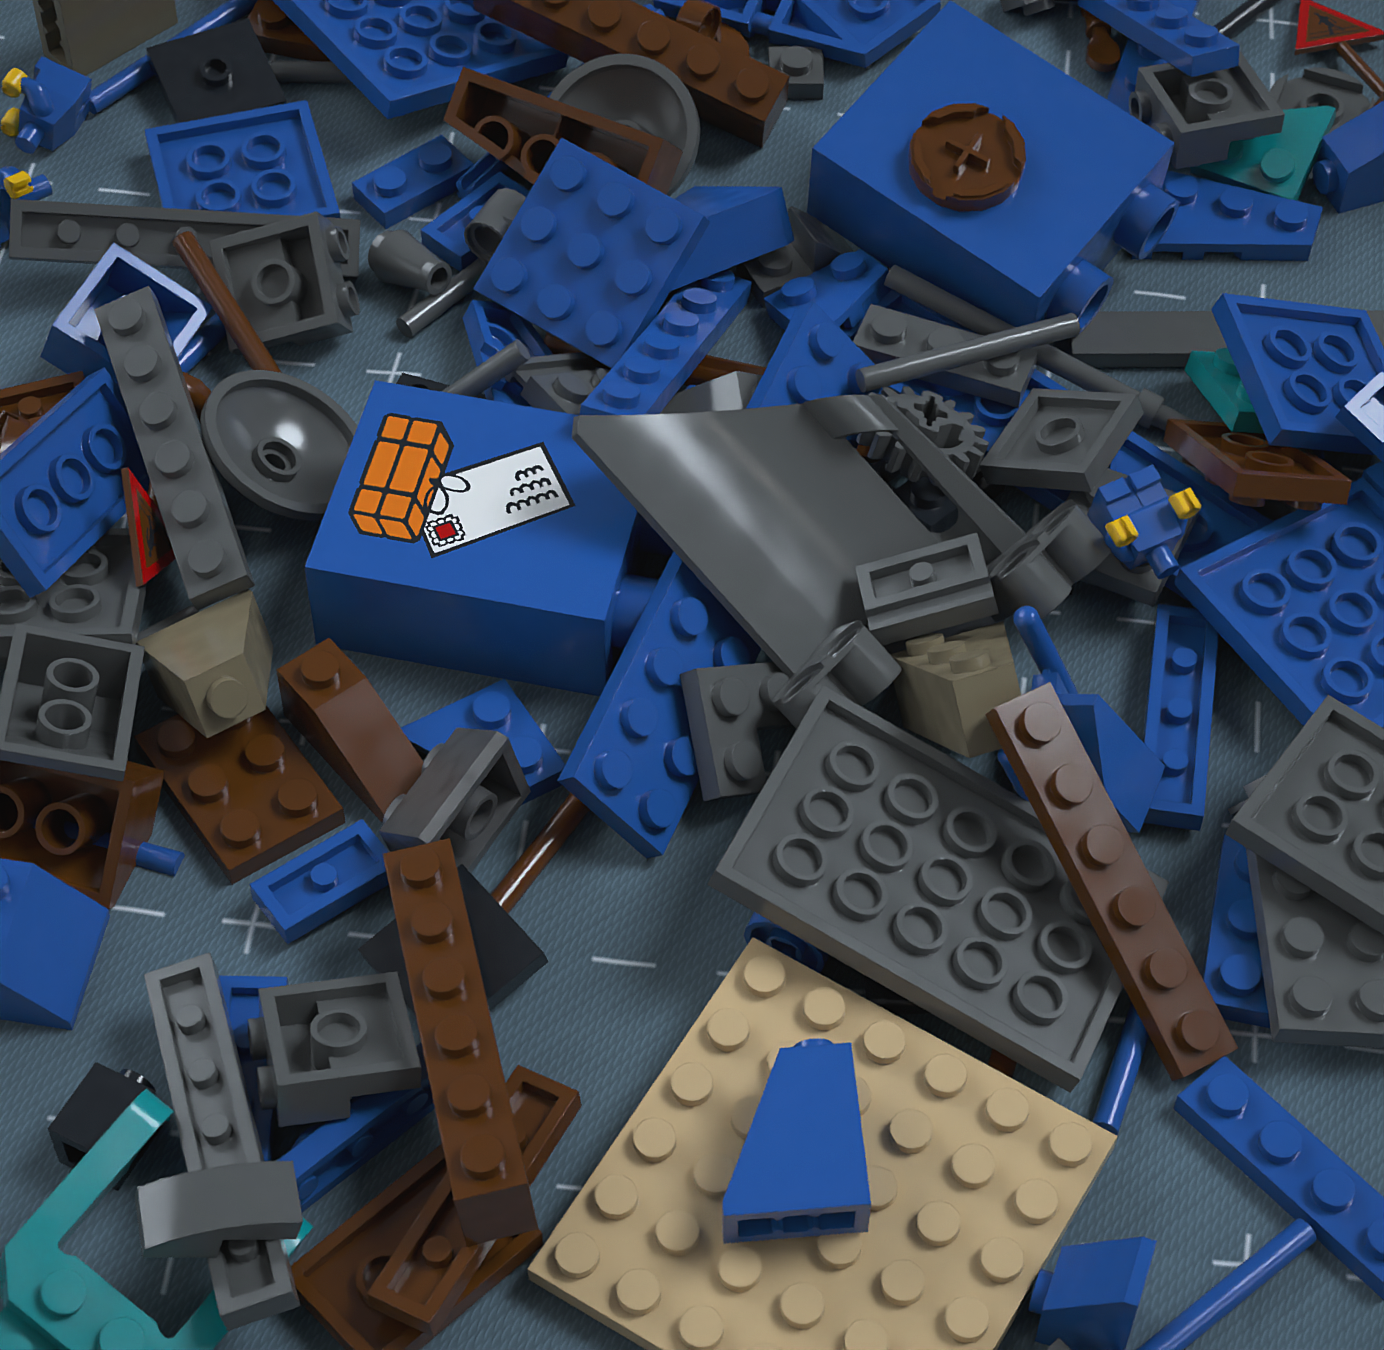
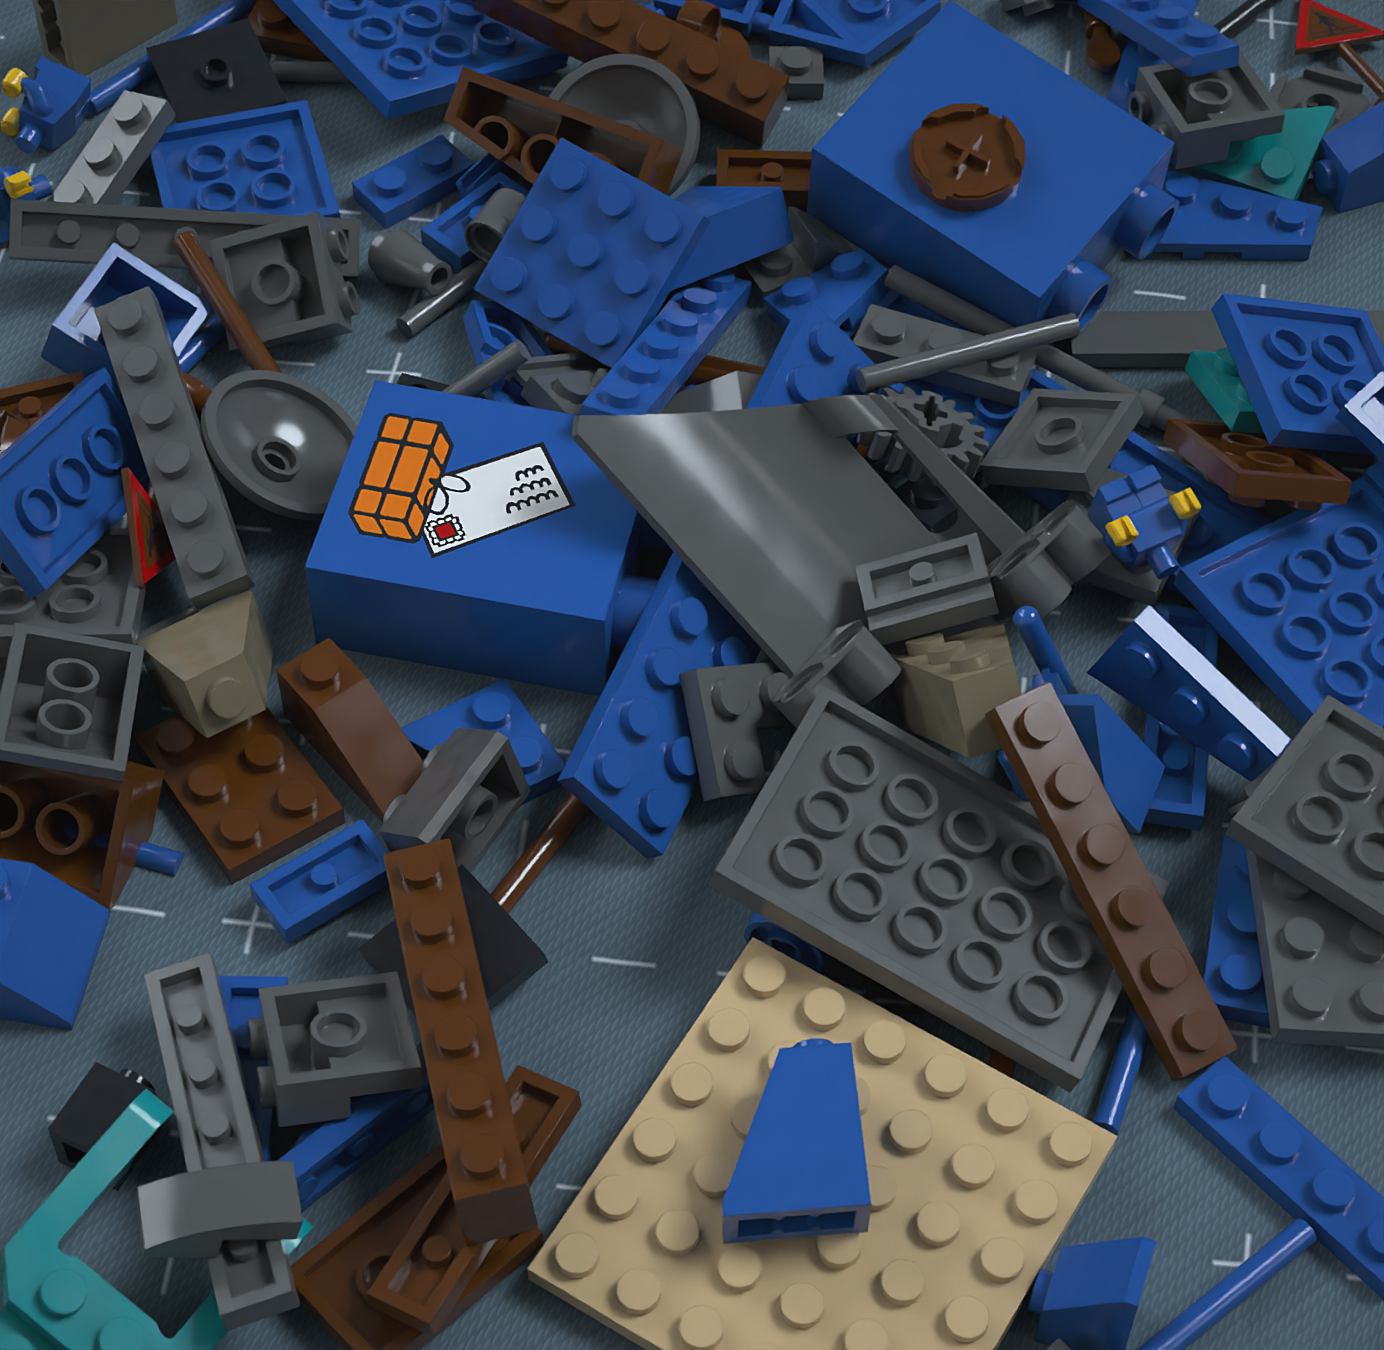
none -> plate [48,90,176,205]
none -> reddish brown plate [716,149,812,207]
none -> blue wing [1086,605,1292,782]

